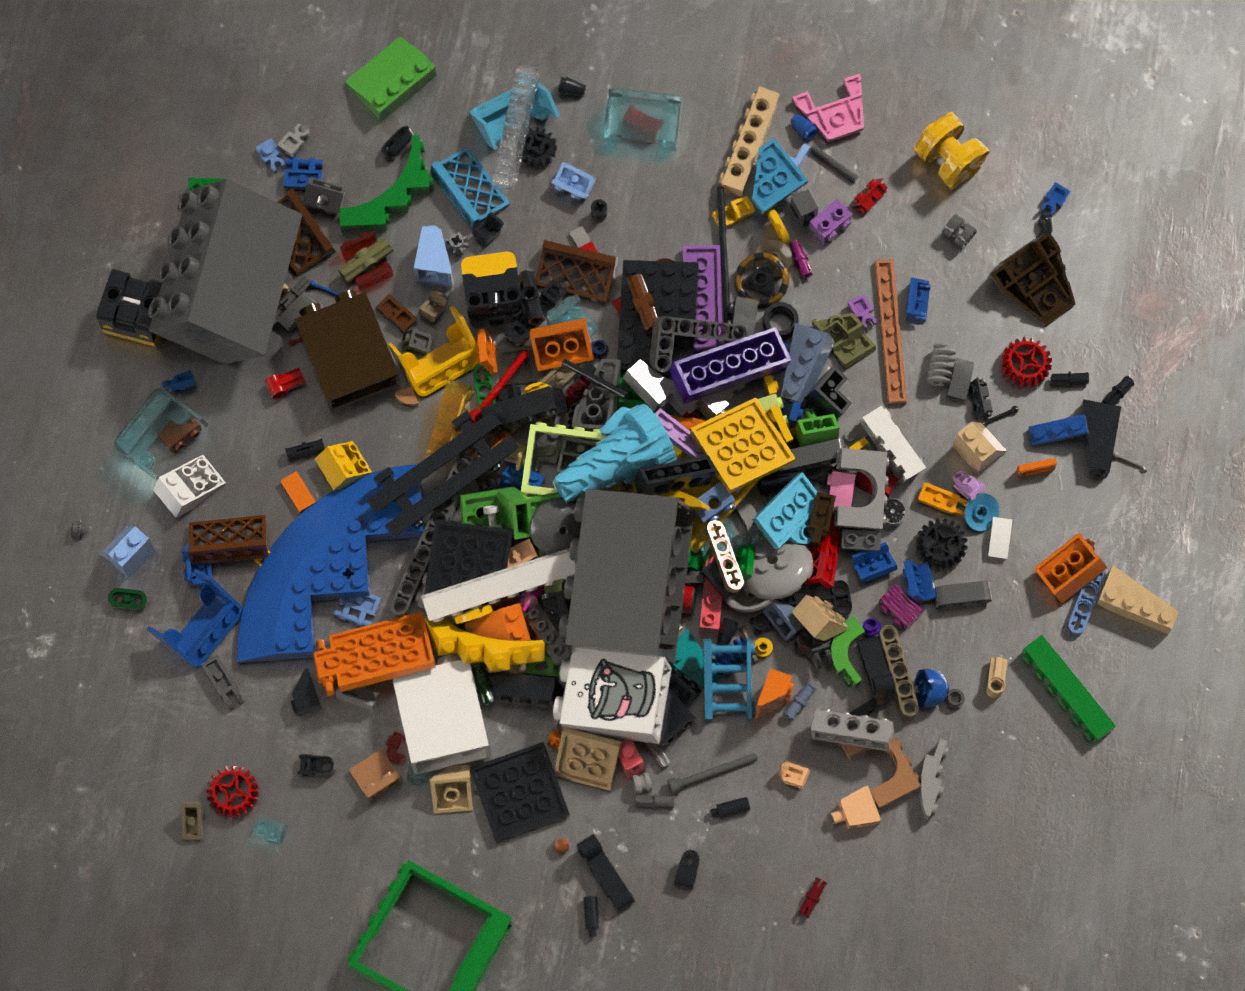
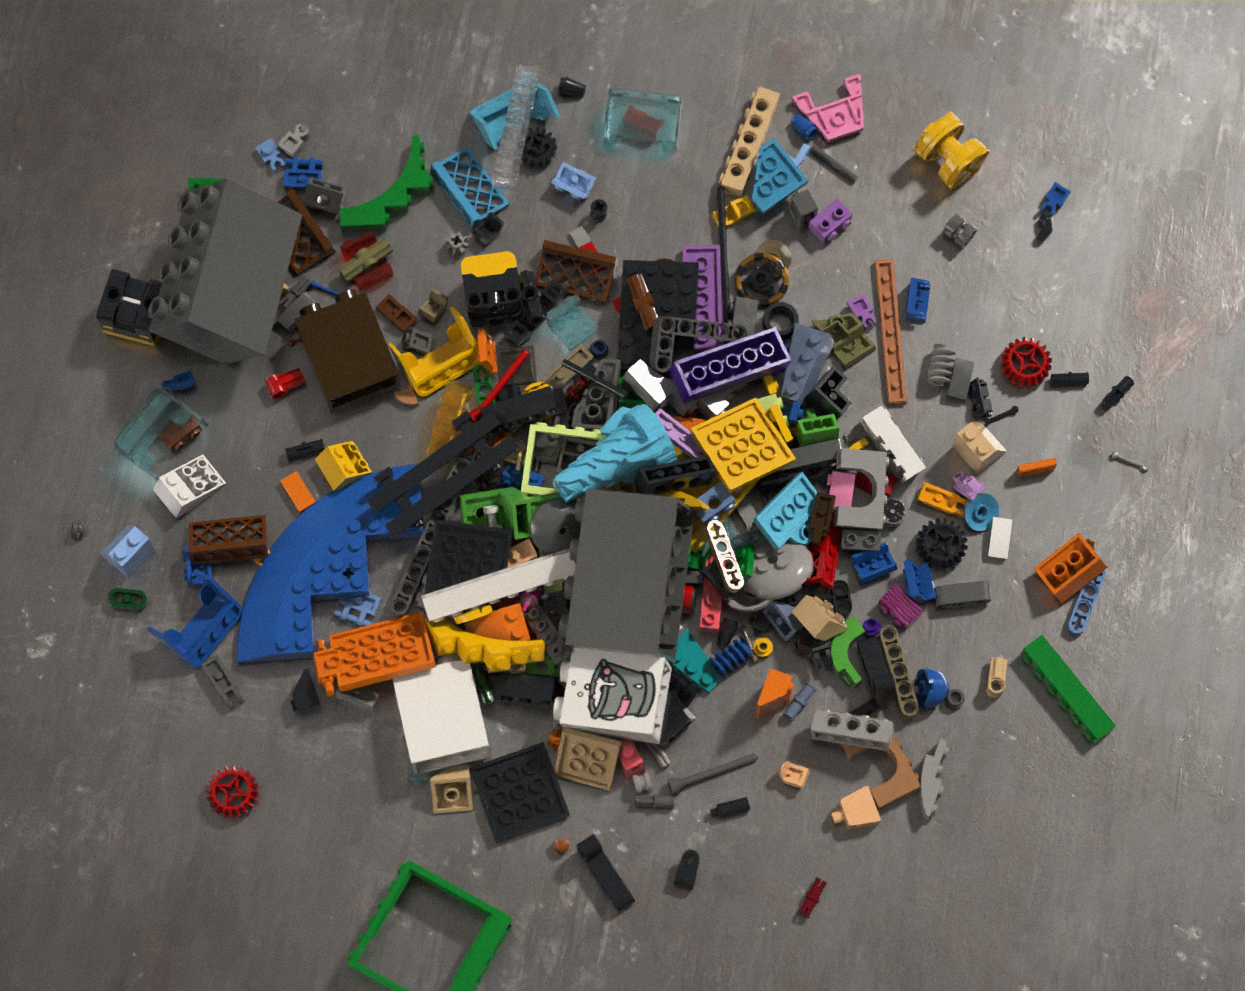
dark tan slope [181,802,204,840] -> none
clear light blue bracket [253,816,288,845] -> none
black piece [297,754,336,777] -> none
bright green slope [345,36,437,121] -> none
medium nougat bracket [349,749,403,802] -> none
black plate [381,126,413,157] -> none
clear red bracket [386,731,407,764] -> none
light blue slope [414,225,453,287] -> none
orange slope [530,318,594,371] -> none
black cylinder [583,896,600,937] -> none
dark azure fence [703,638,756,719] -> none
yellow tile [768,209,791,245] -> none
magenta pin [789,240,813,279] -> none
red hinge [851,178,888,214] -> none
dark brown wedge [990,231,1076,326] -> none
blue plate [1029,414,1089,446] -> none
black slope [1080,399,1121,477] -> none
tan wedge [1096,565,1179,634] -> none

